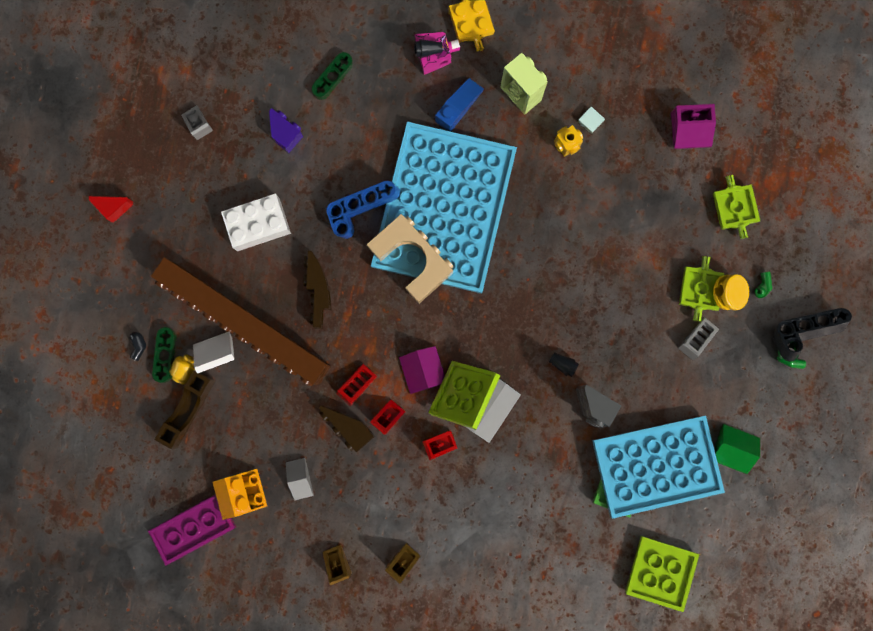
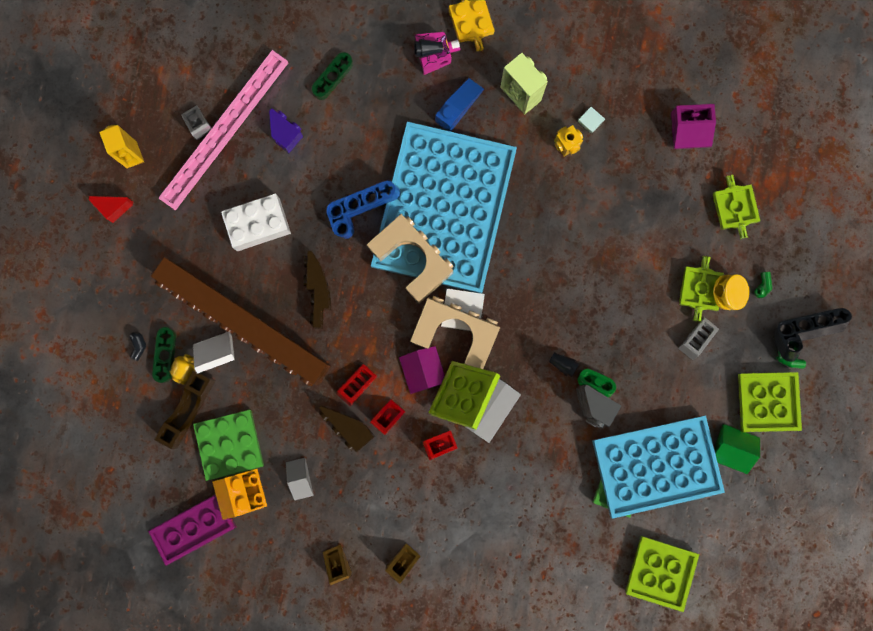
none -> yellow brick [99,125,144,168]
none -> bright pink plate [159,50,288,211]
none -> bright green plate [193,410,264,481]
none -> tan arch [410,296,500,369]
none -> white tile [441,289,485,331]
none -> green plate [578,369,616,397]
none -> lime plate [738,372,802,432]

